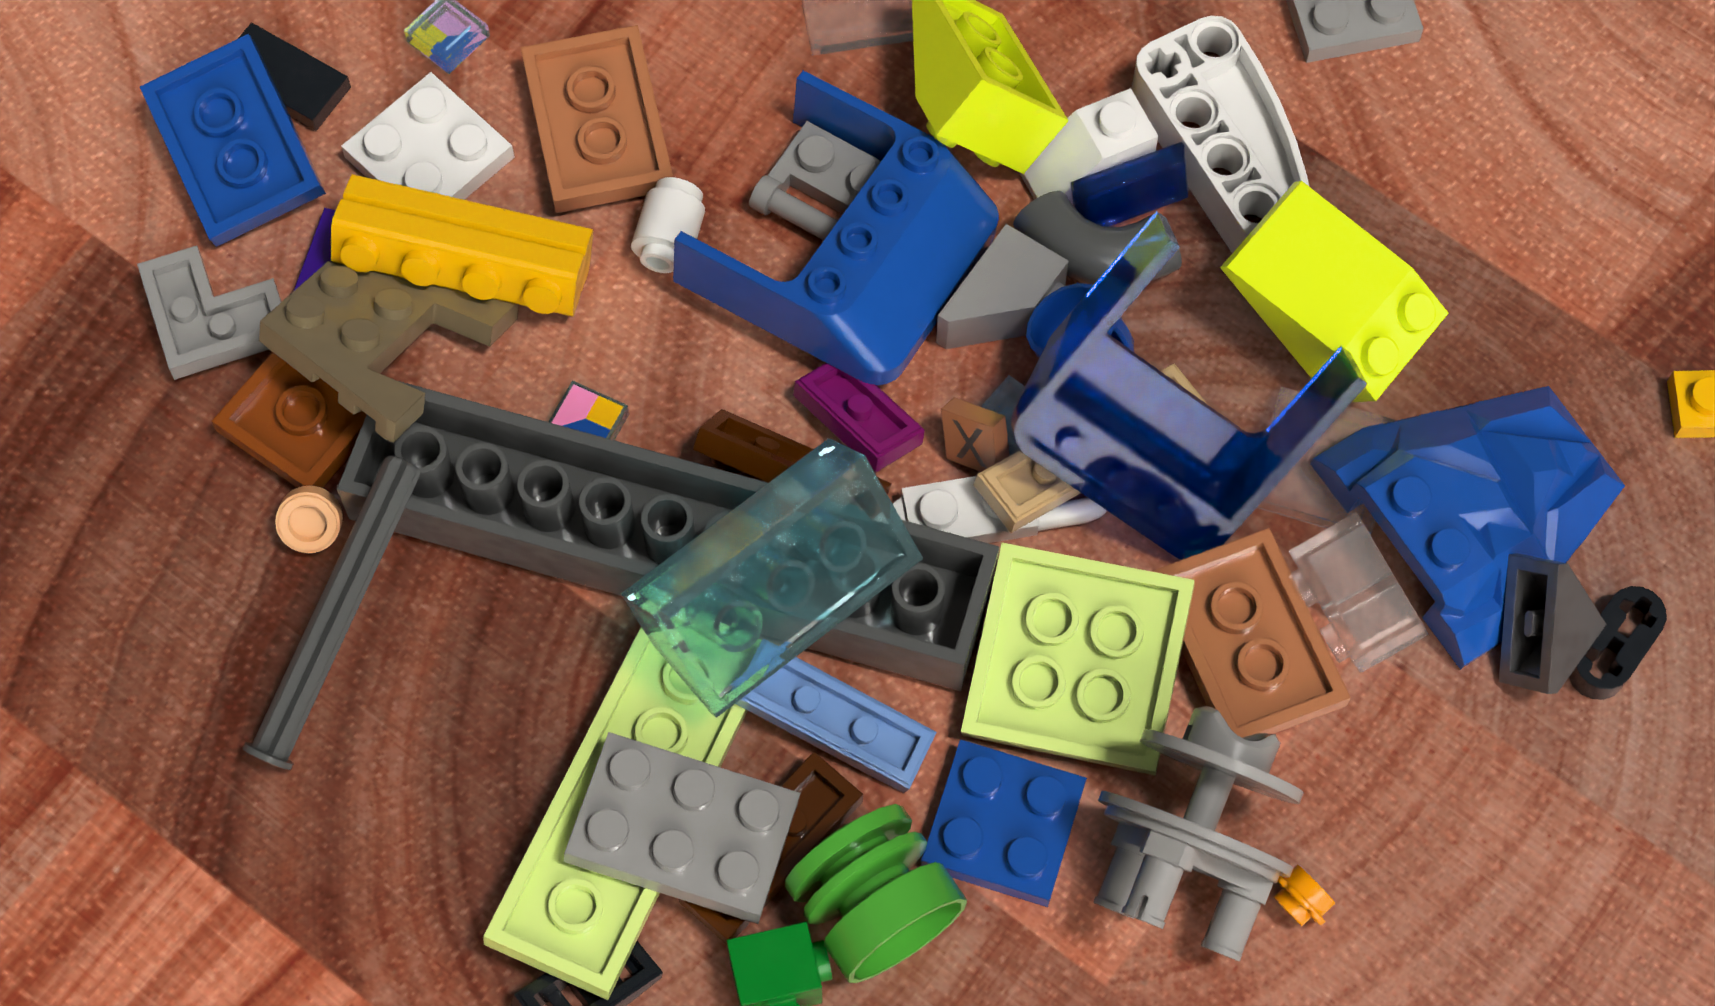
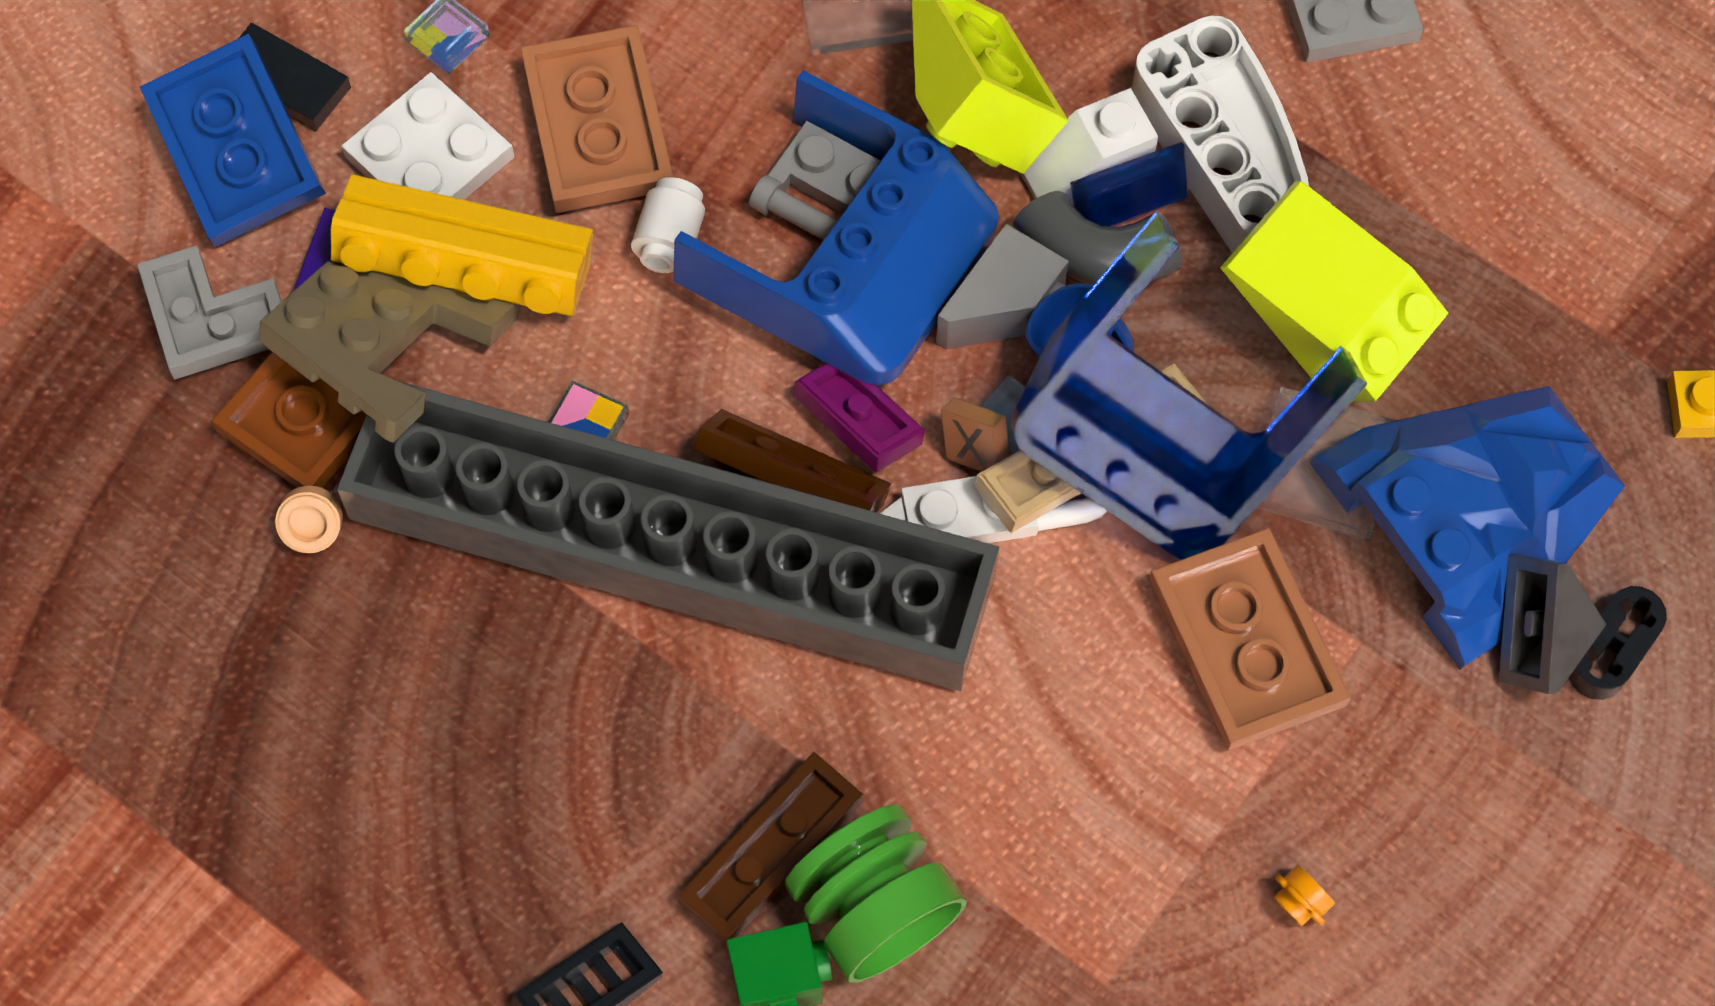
dark grey axle [242,455,420,770] -> none
yellowish green plate [483,596,762,1000] -> none
light grey plate [564,732,801,924] -> none
clear light blue slope [621,438,923,718] -> none
medium blue tile [731,640,937,793] -> none
blue plate [921,739,1087,907] -> none
yellowish green plate [961,543,1195,775] -> none
light grey piece [1093,706,1304,962] -> none
clear piece [1289,512,1429,673] -> none

